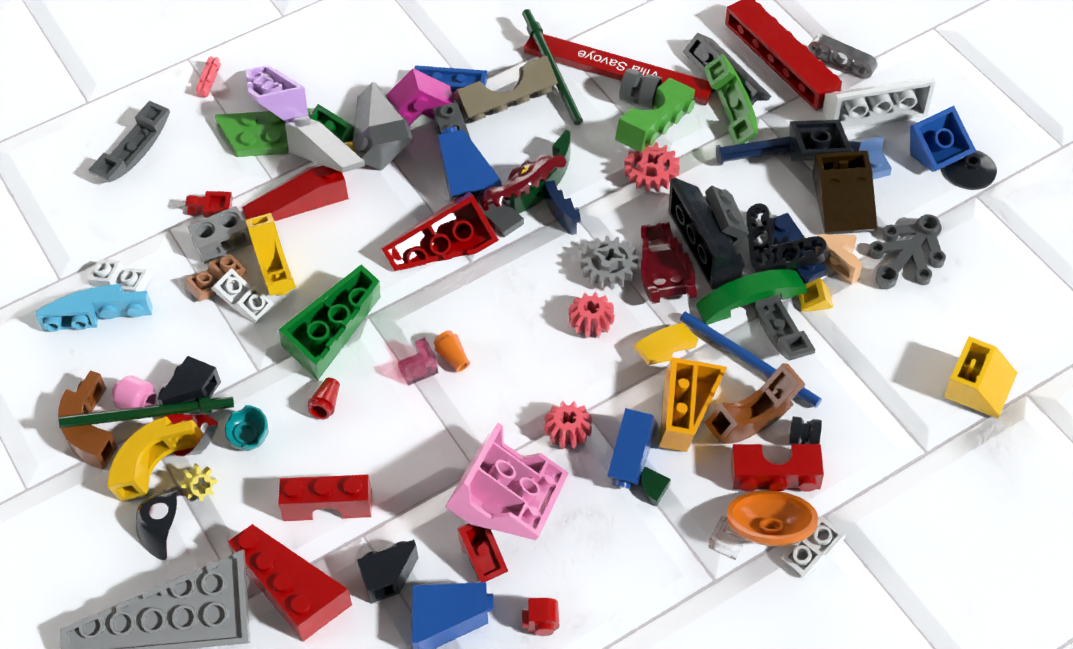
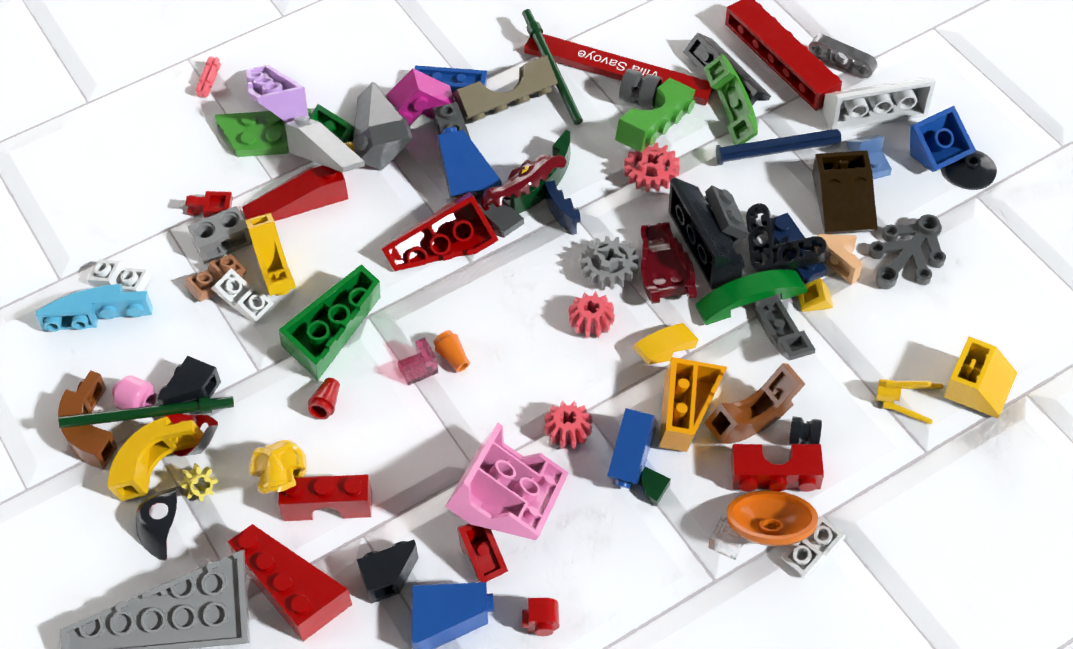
dark grey slope [88,100,170,183] -> none
teal hair [224,405,269,451] -> none
blue bar [680,311,822,408] -> none
black slope [789,119,852,161] -> none
none -> yellow head [249,440,307,494]
none -> yellow plant [876,379,944,424]

